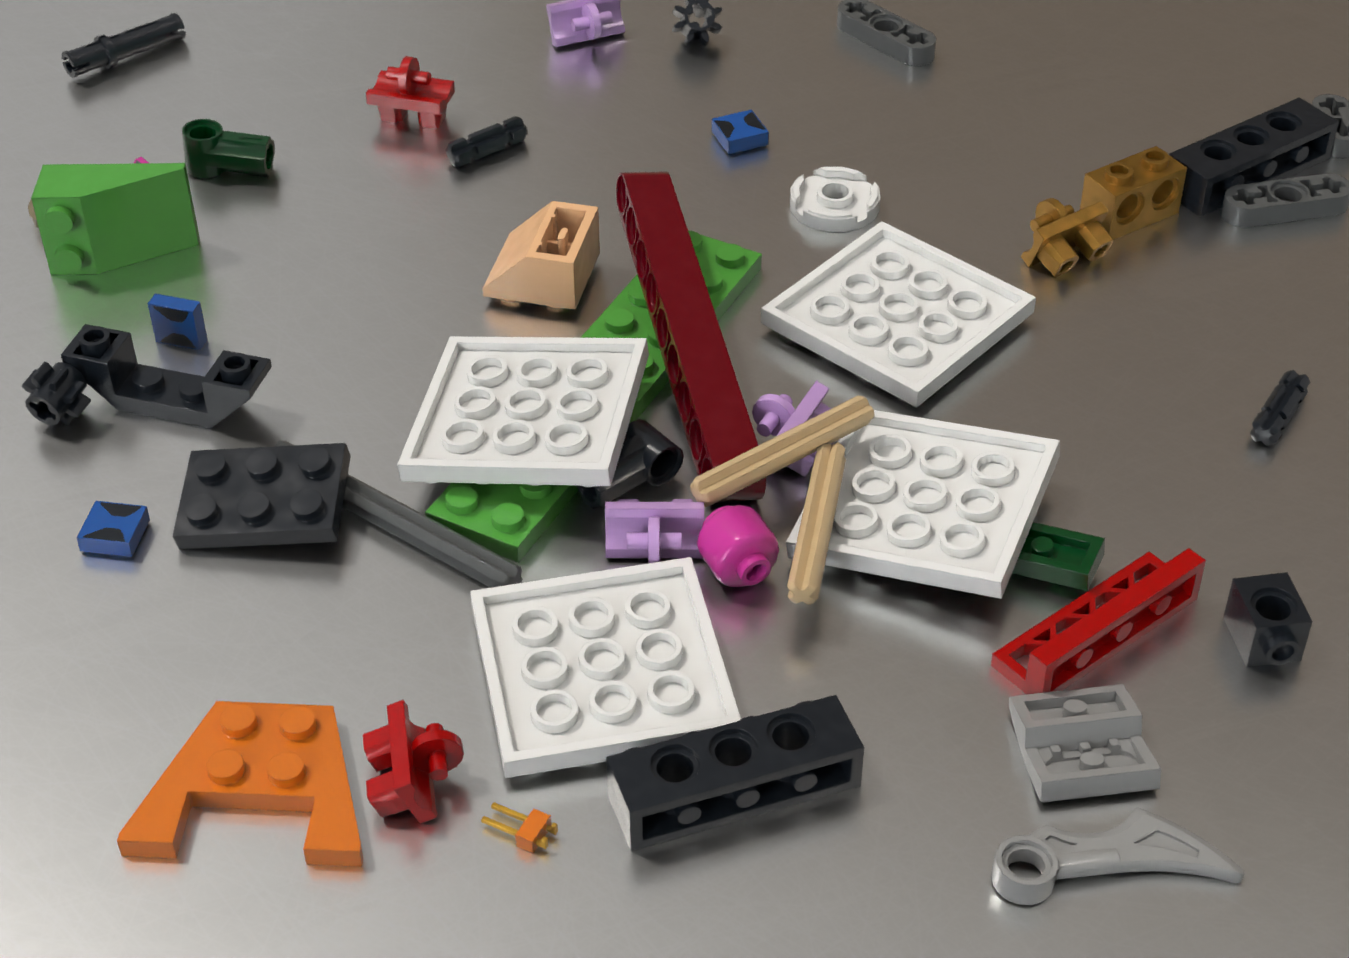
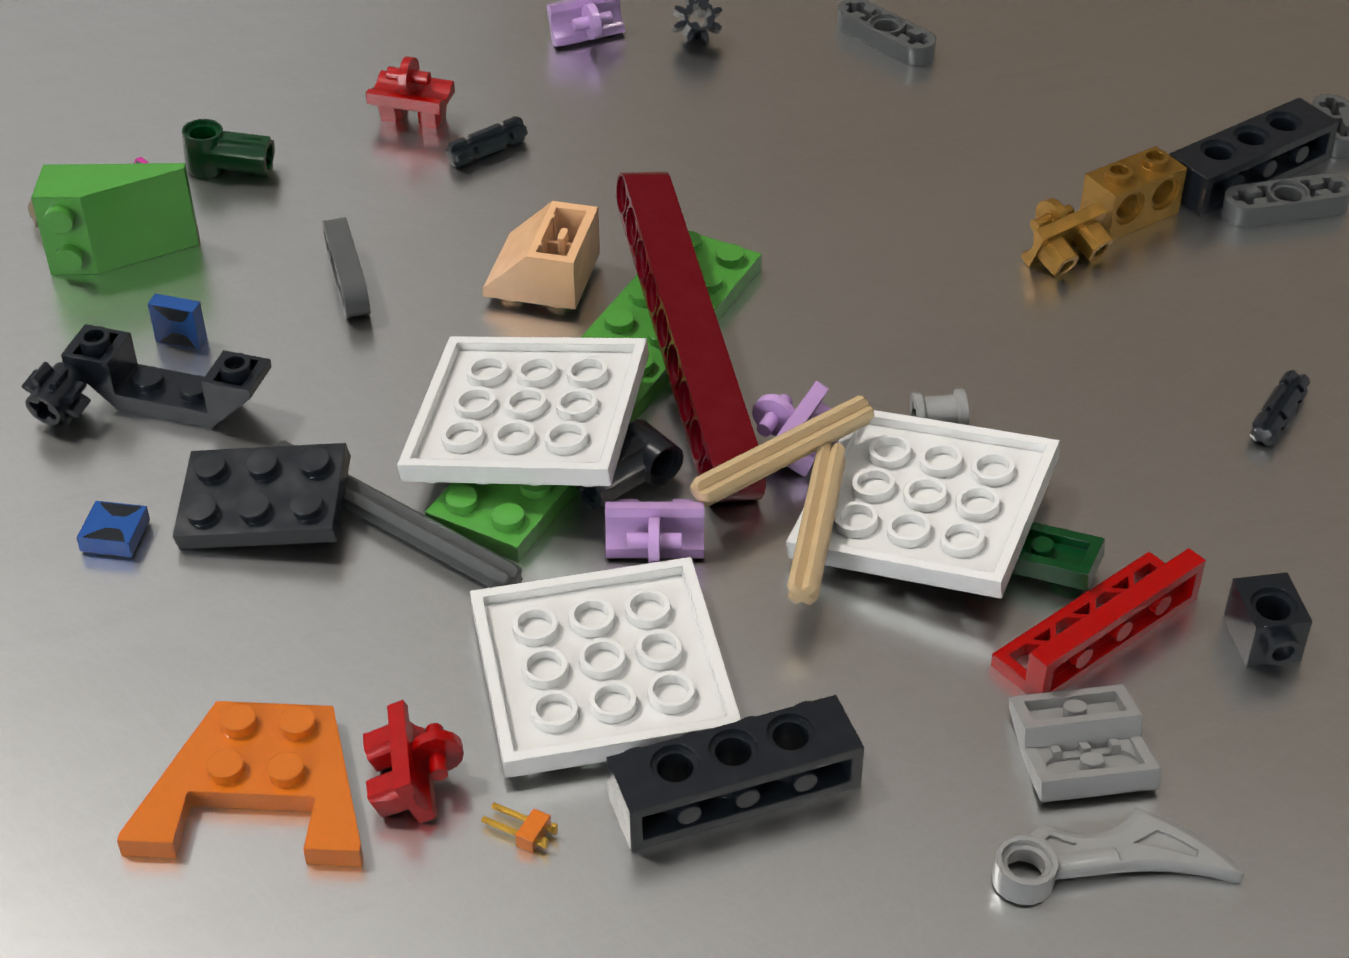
black pin [61,13,186,78] -> none
dark pink head [697,505,779,588] -> none
blue tile [711,109,769,154] -> none
white plate [761,221,1036,408] -> none
white tile [790,167,881,232] -> none
none -> dark grey beam [322,217,371,318]
none -> light grey bush [910,388,970,425]

